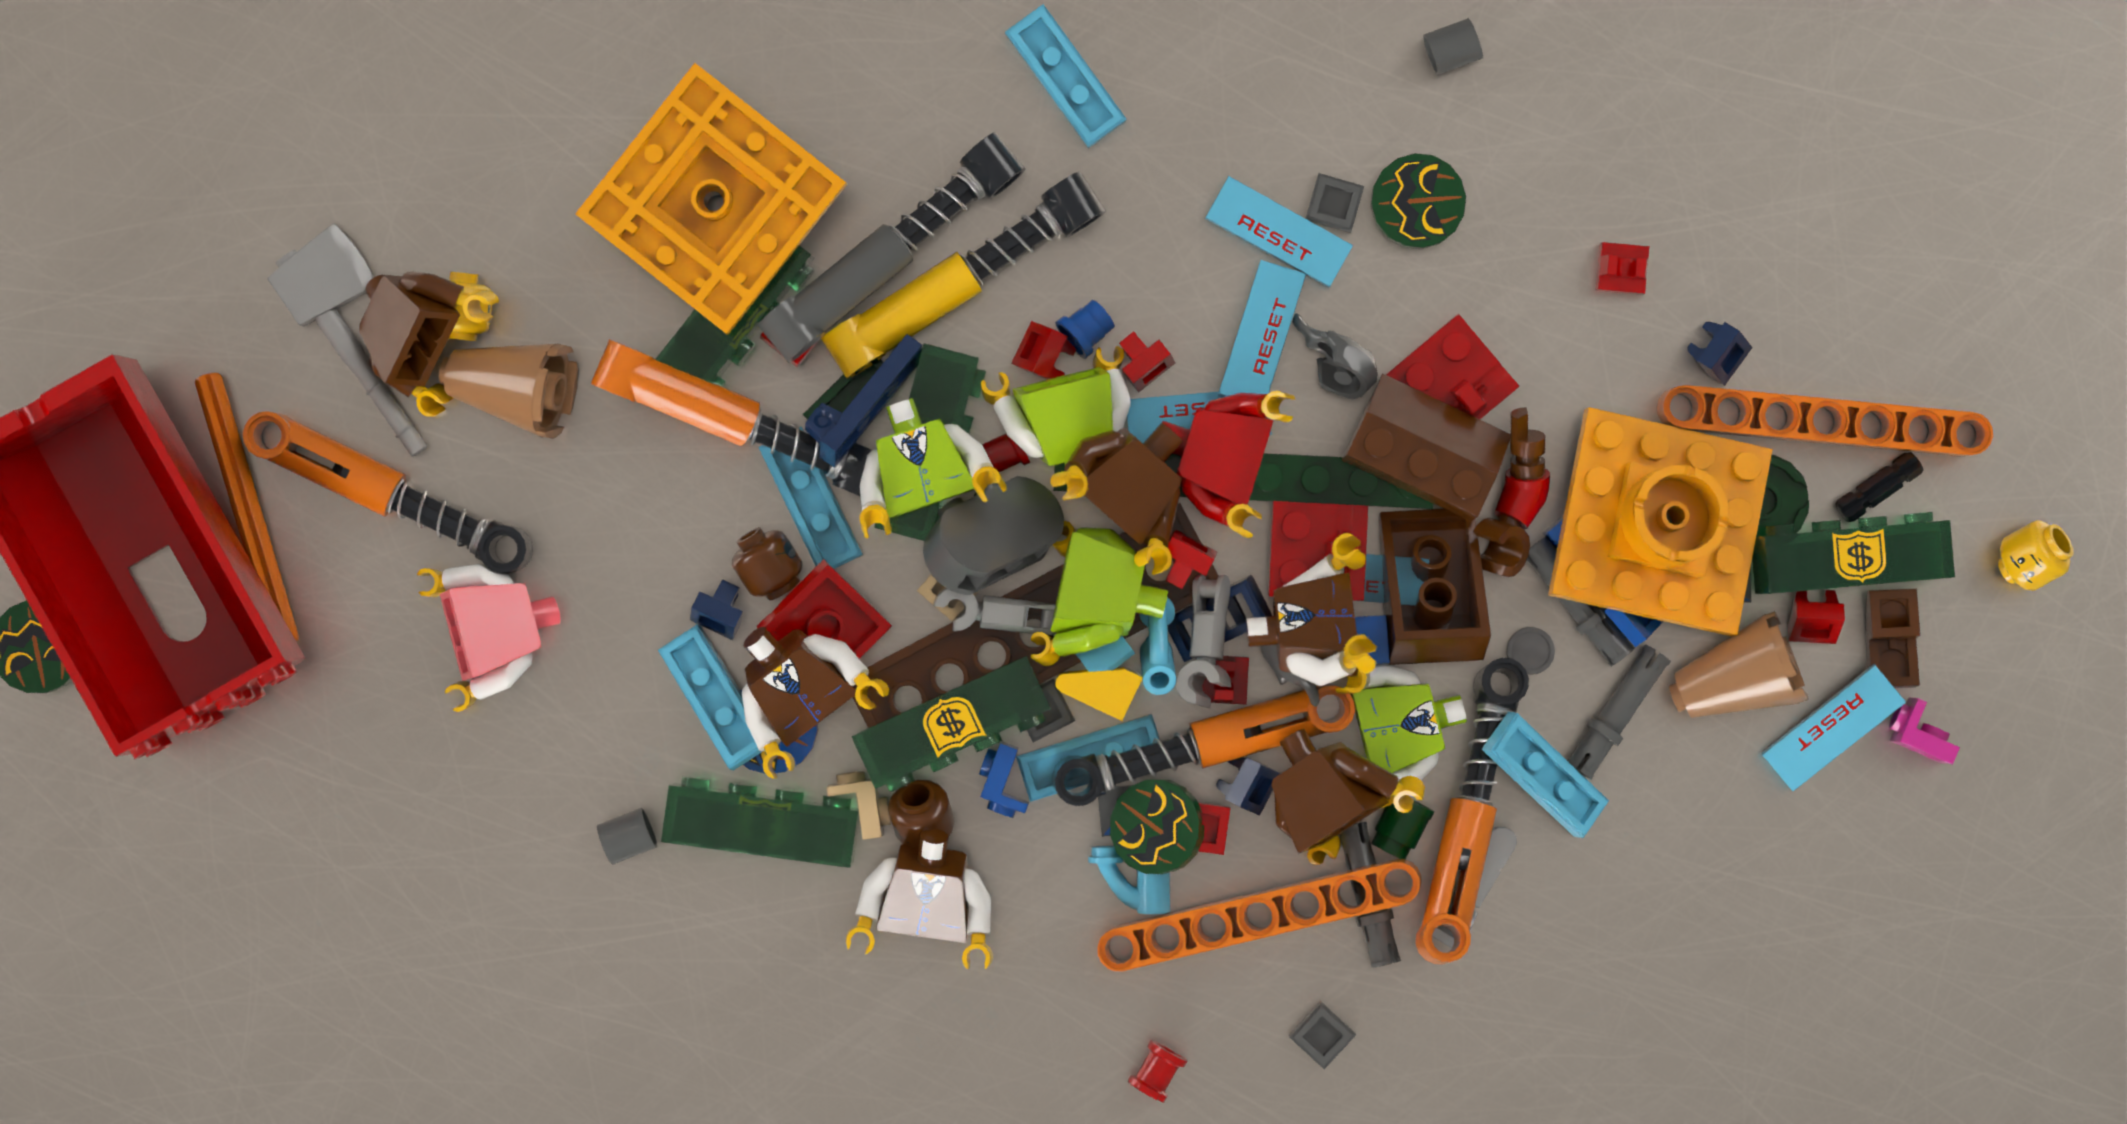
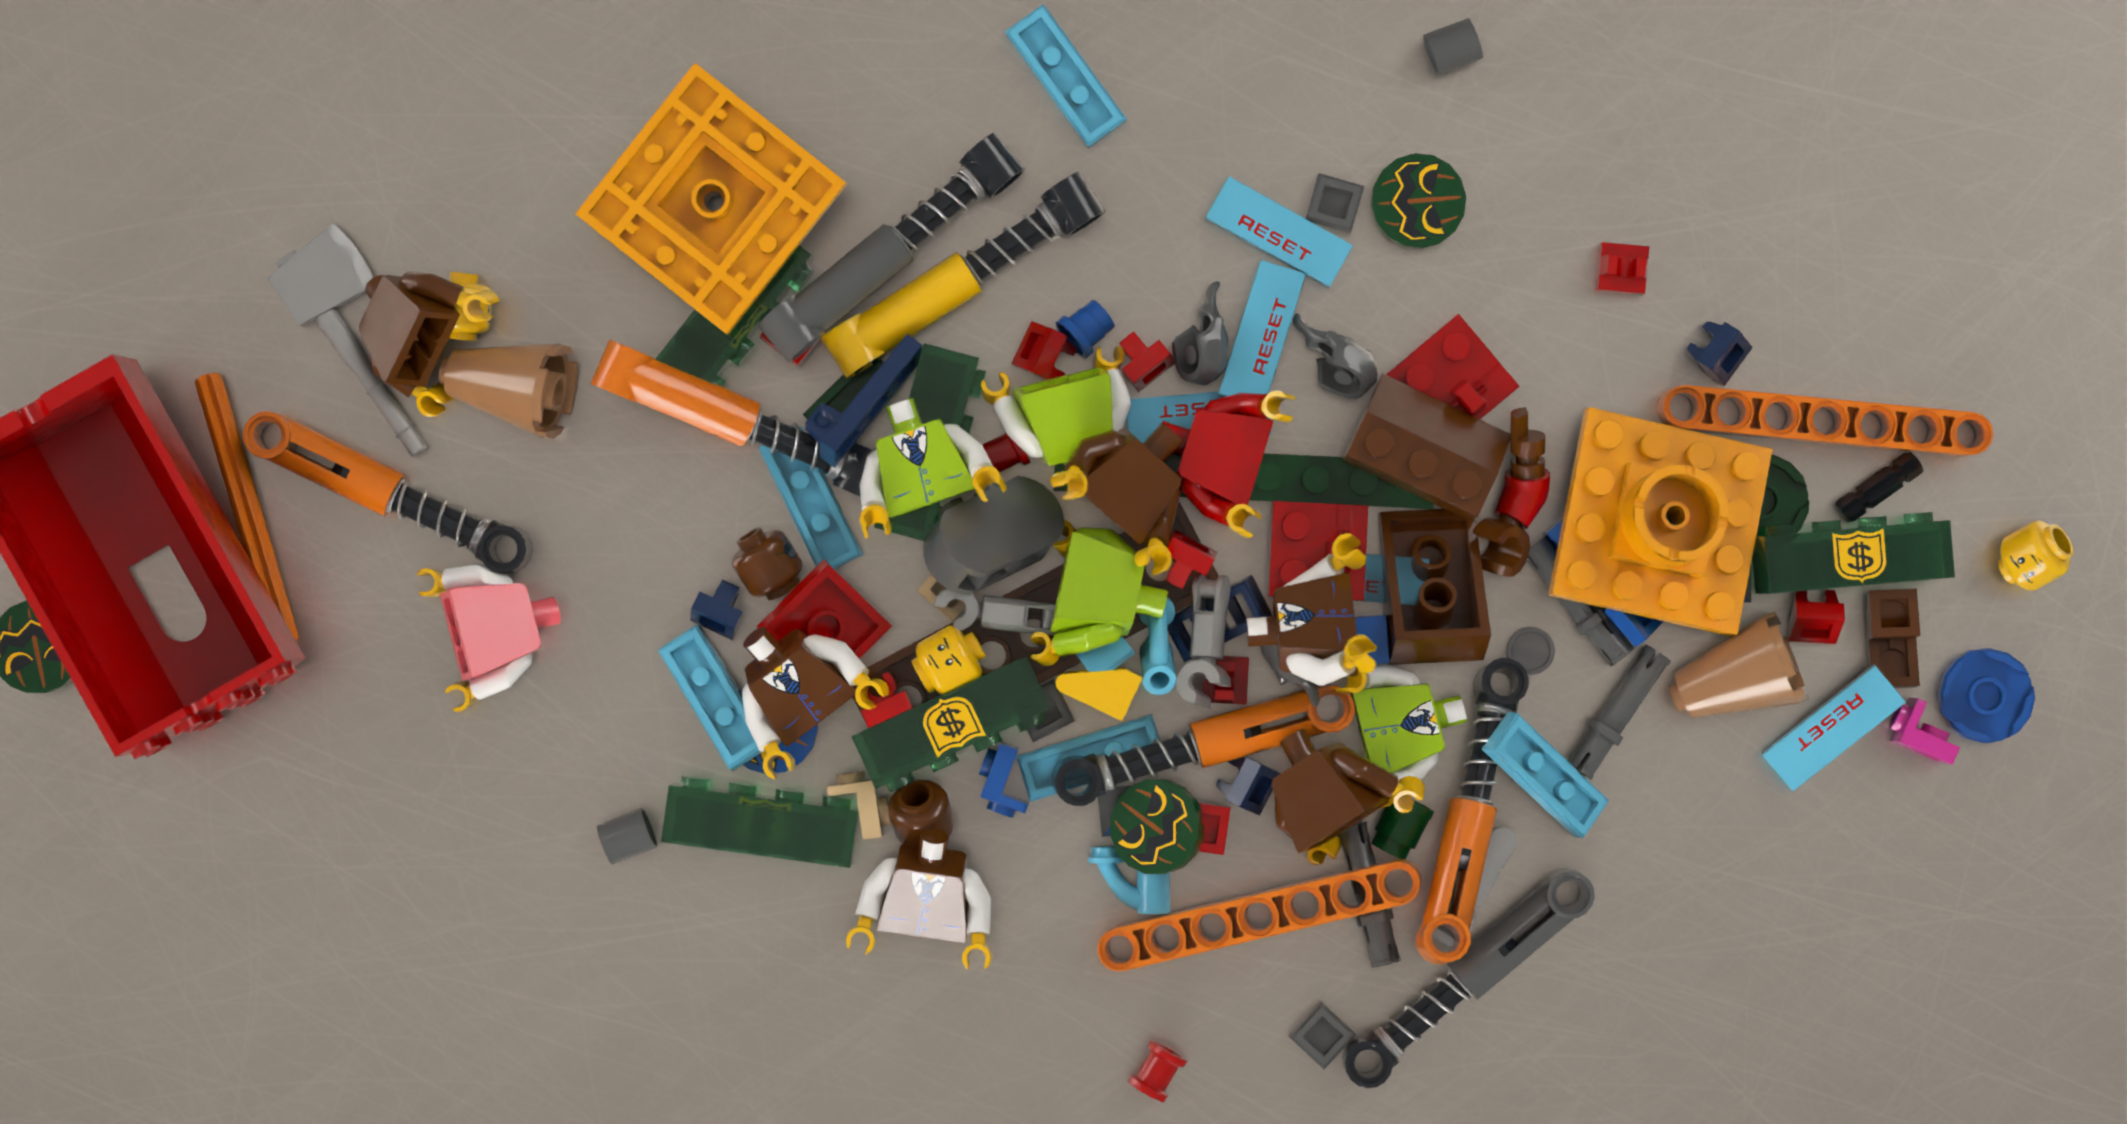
none -> red tile [861,672,915,728]
none -> yellow head [911,626,986,696]
none -> dark grey piece [1172,281,1228,385]
none -> piece [1342,868,1595,1088]
none -> blue tile [1936,648,2035,743]

